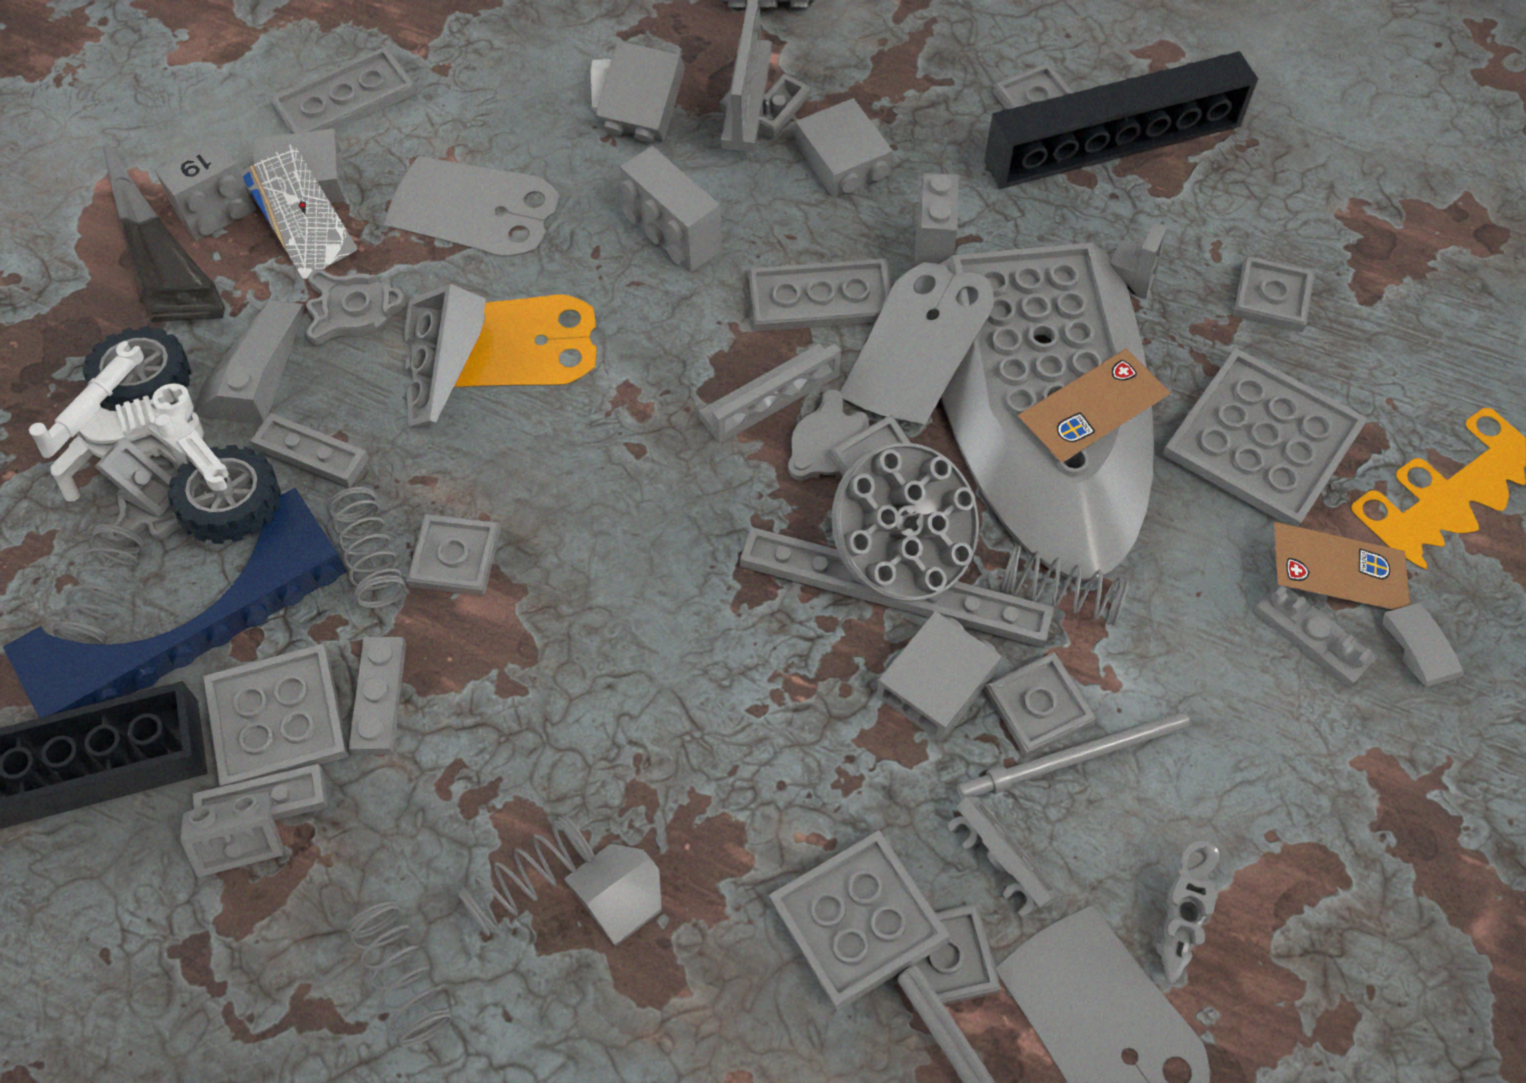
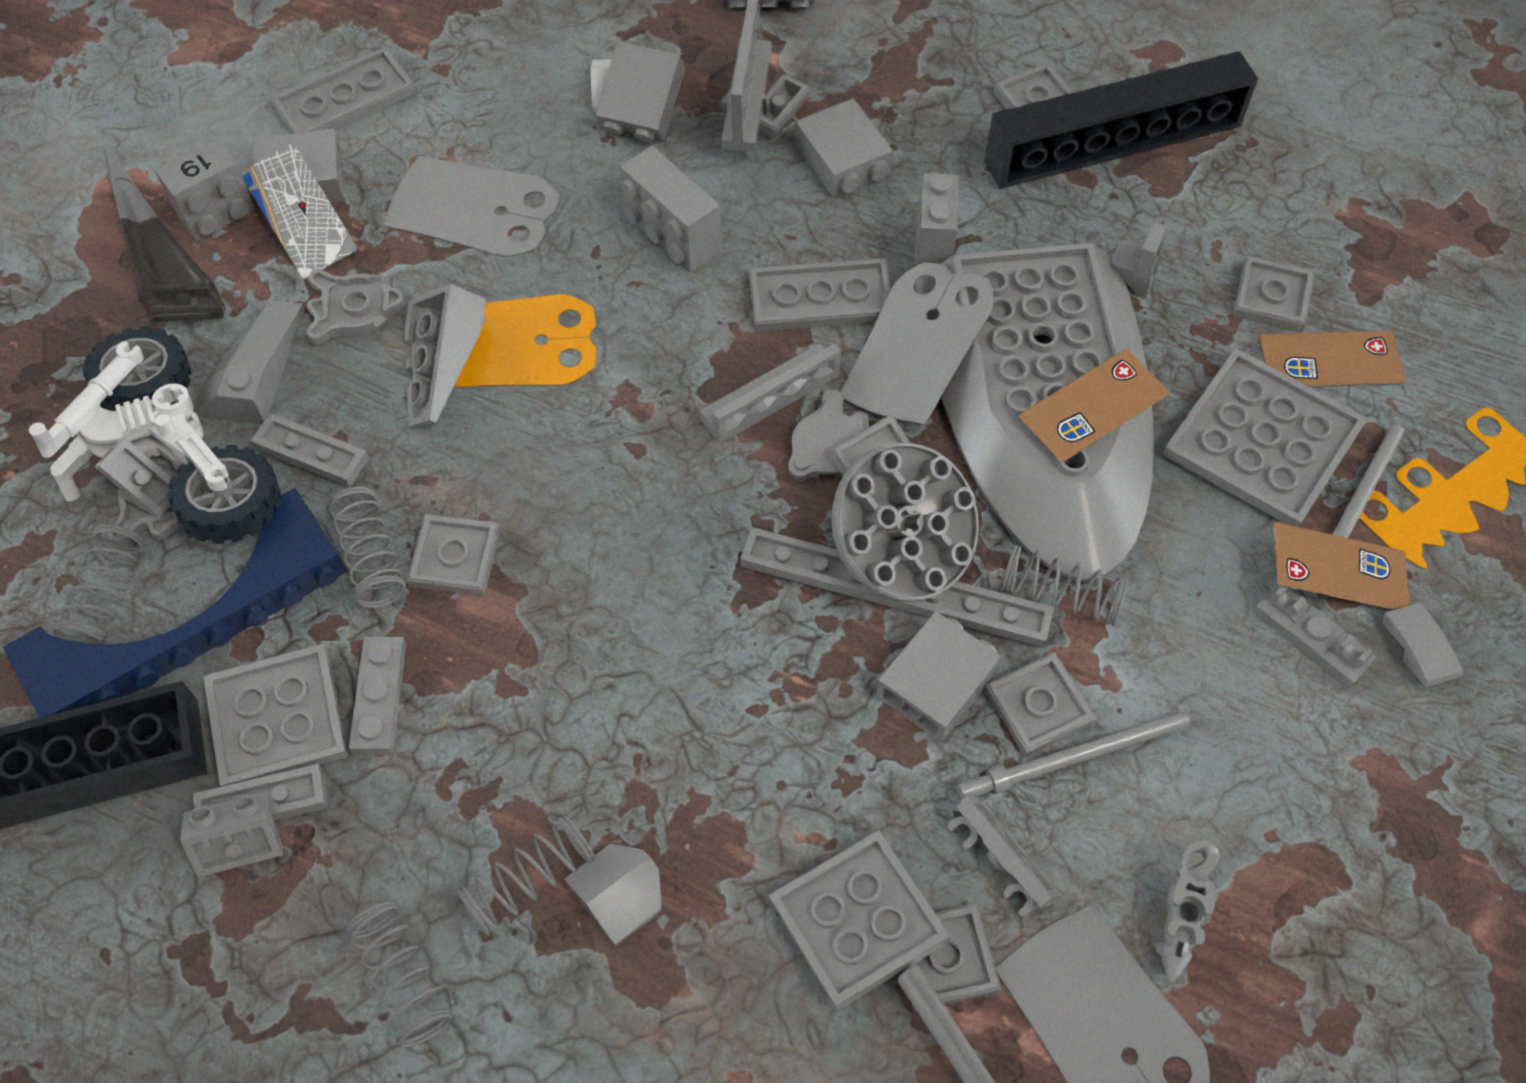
none -> medium nougat sticker [1259,330,1407,386]
none -> light grey bar [1303,424,1405,598]

